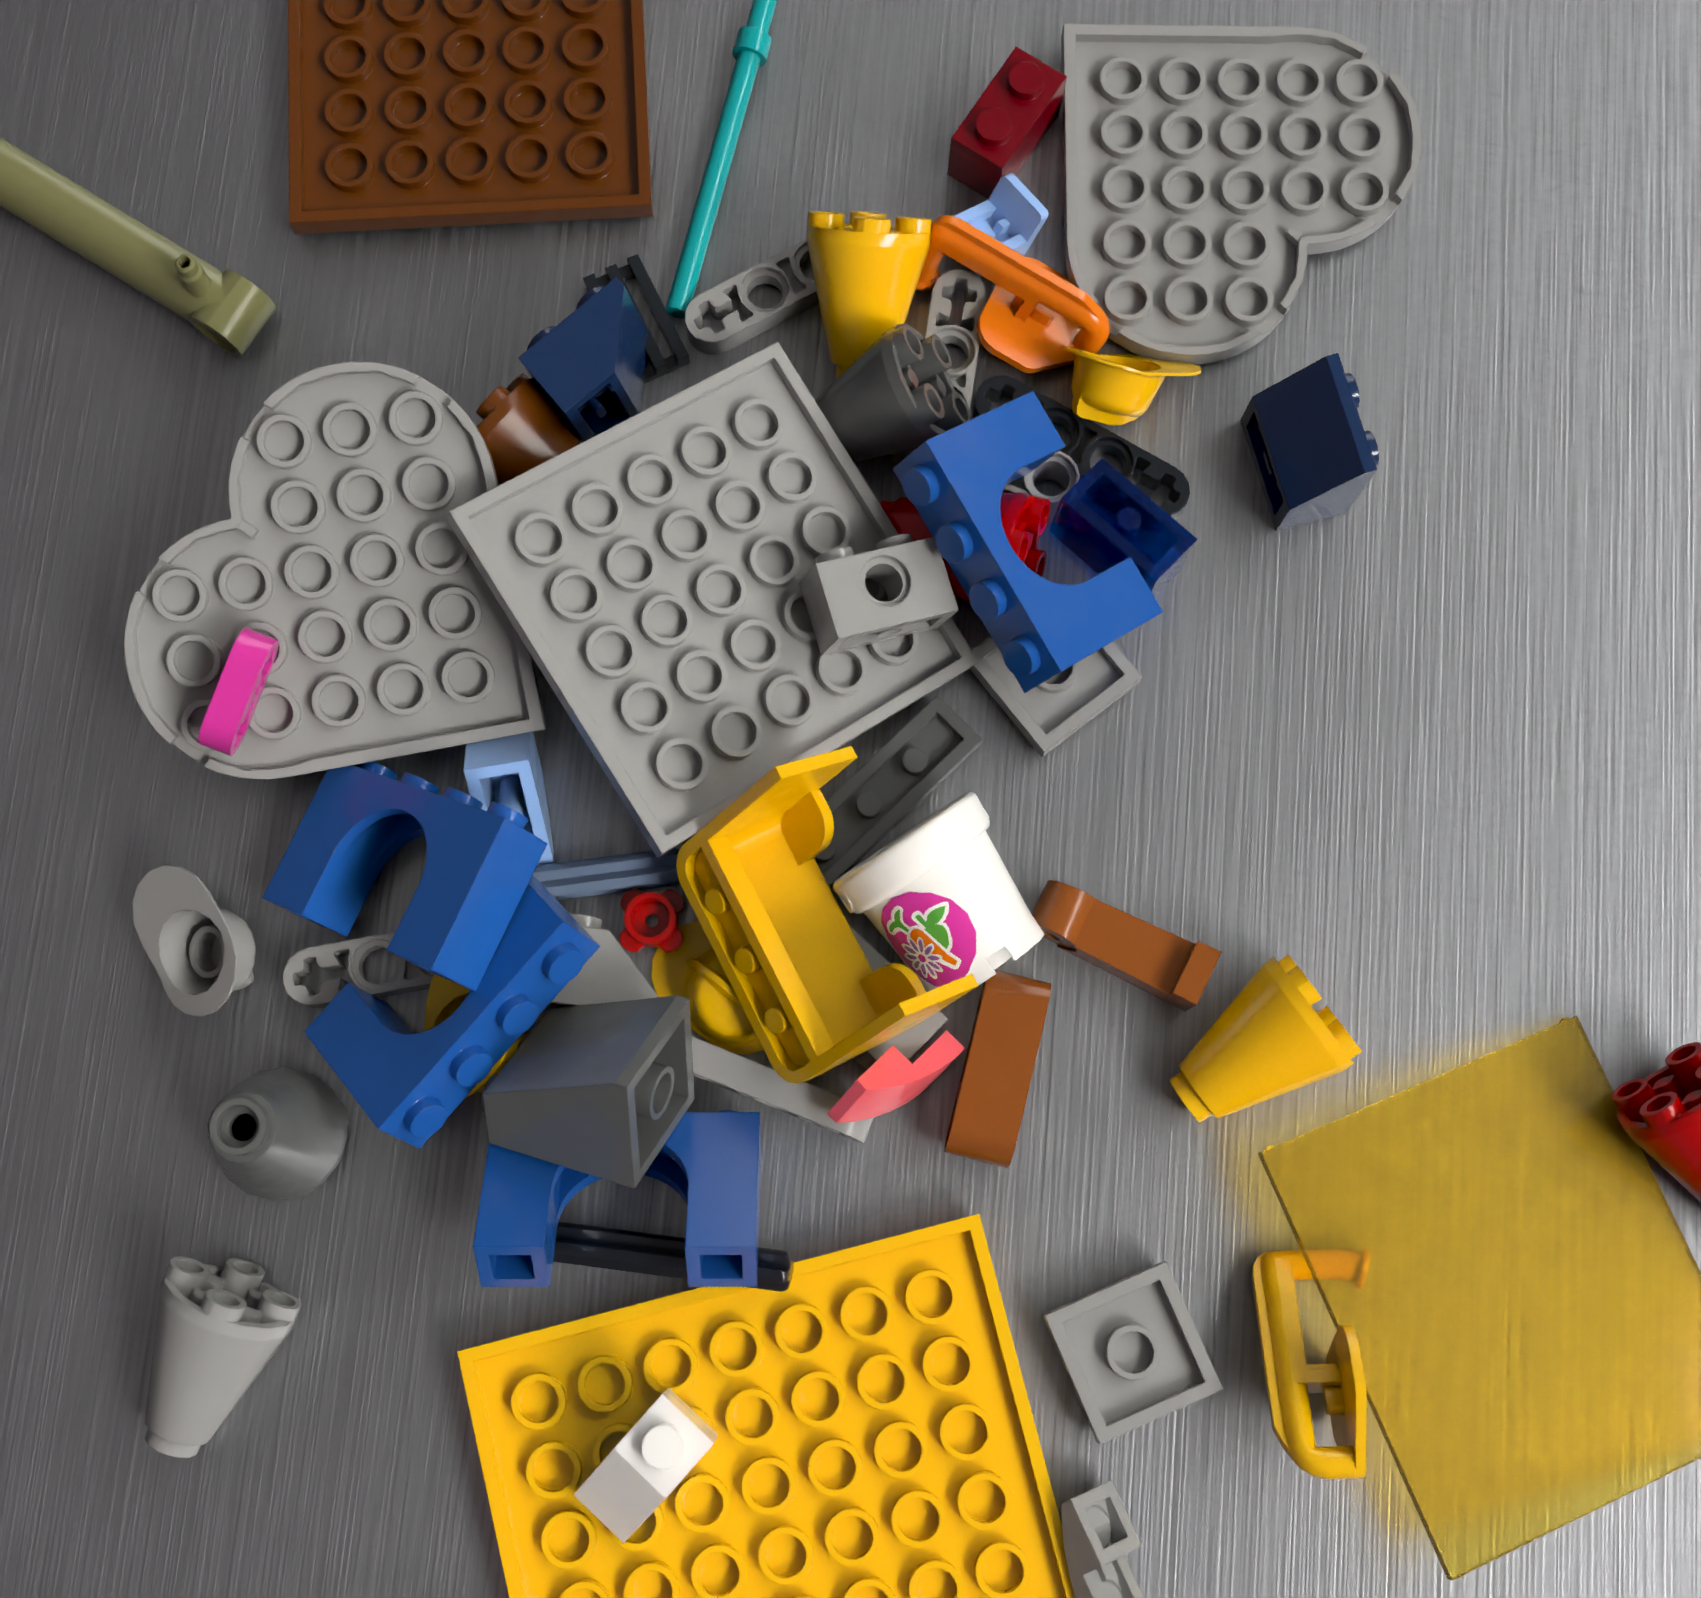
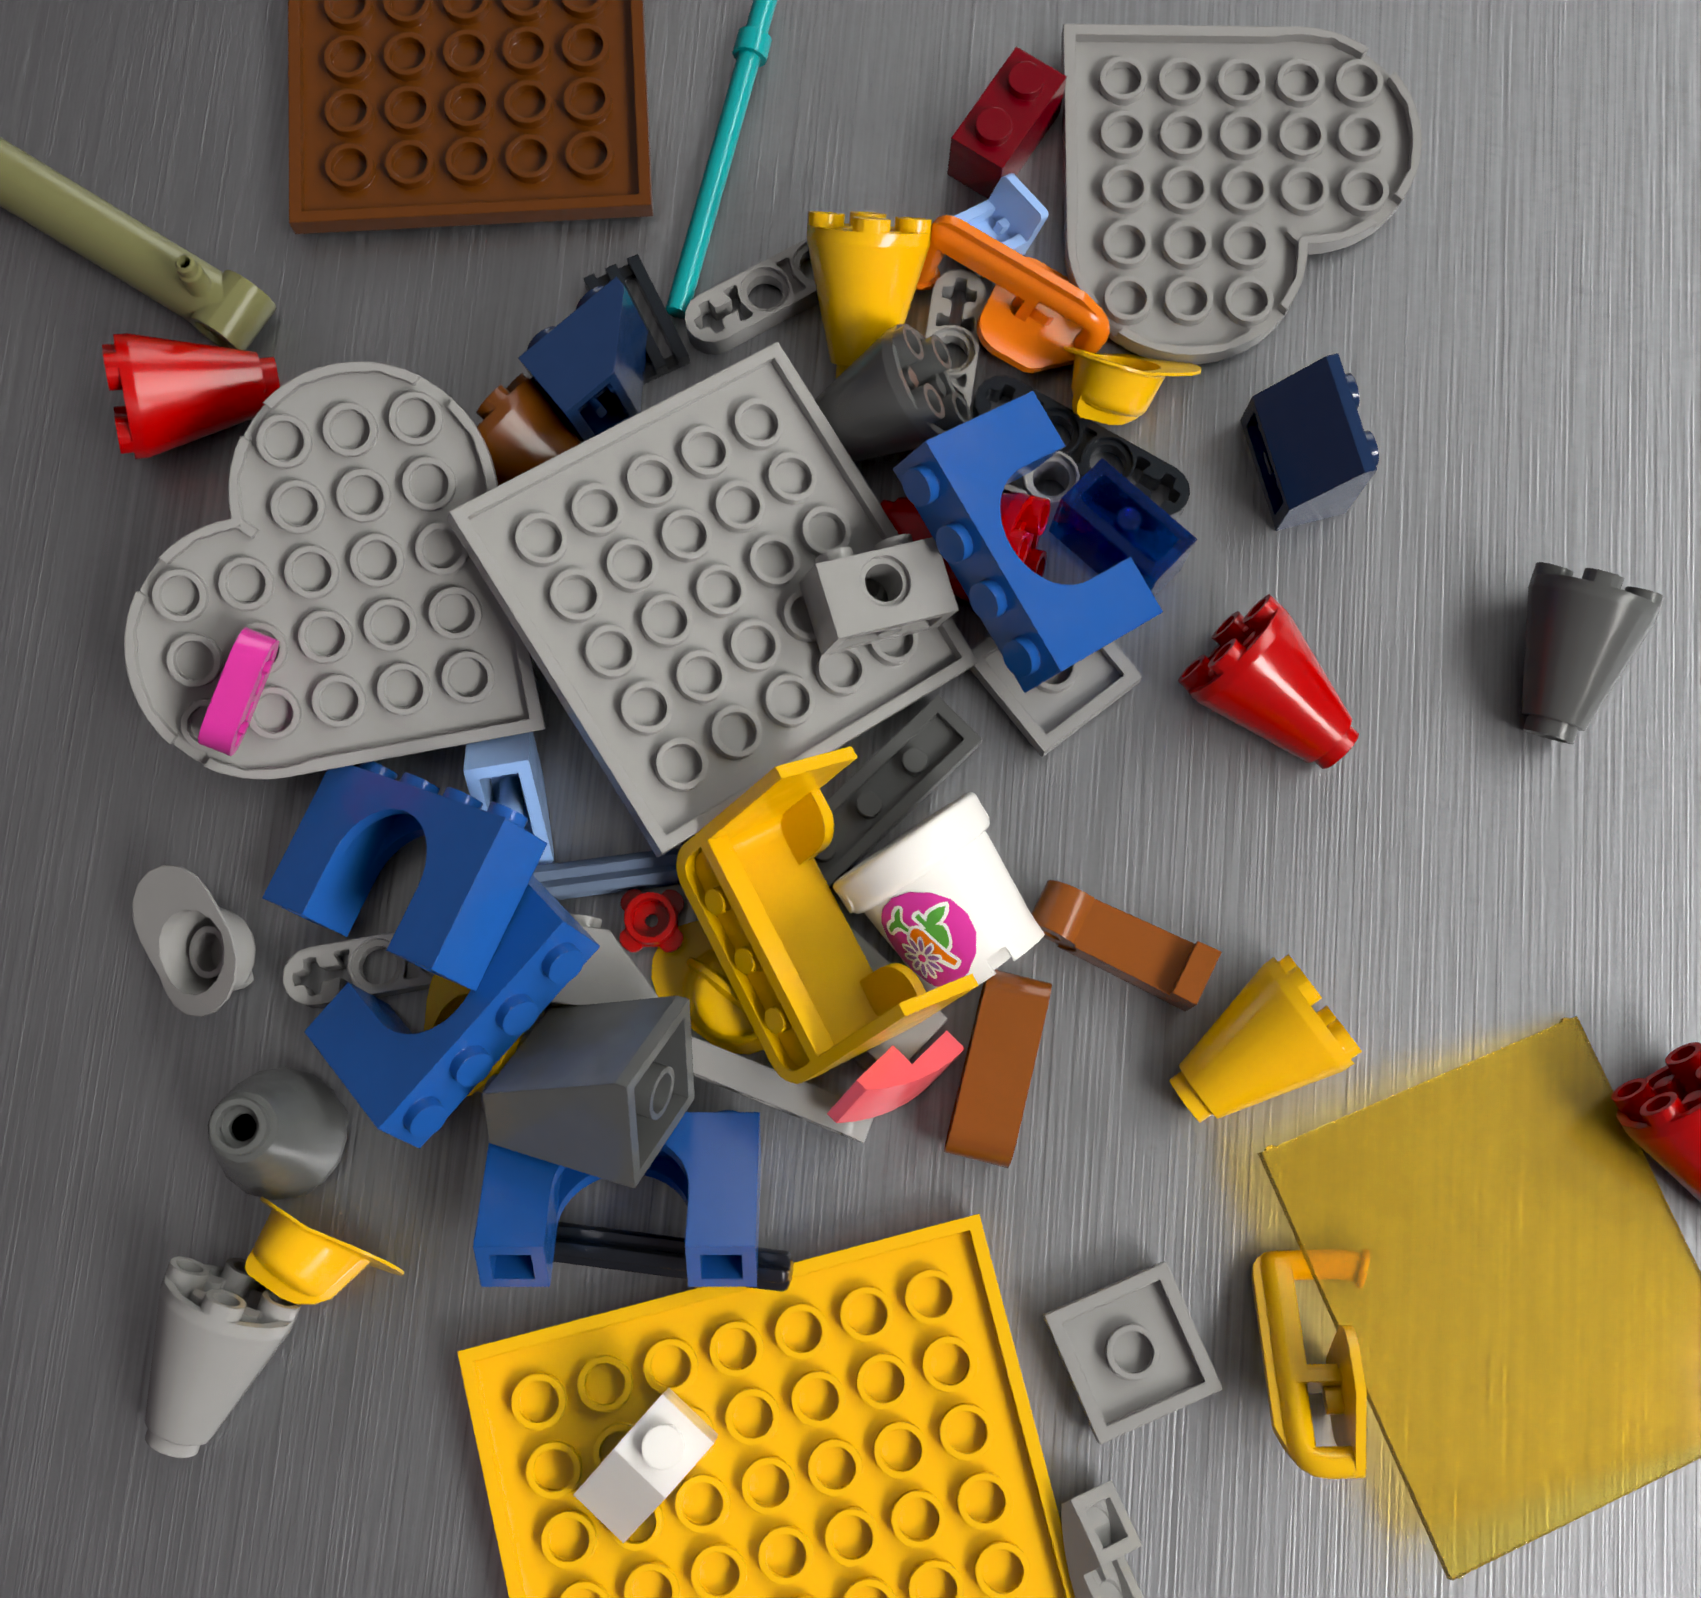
none -> red cone [102,333,280,459]
none -> yellow piece [245,1197,405,1305]
none -> red cone [1178,594,1359,769]
none -> dark grey cone [1521,562,1664,744]

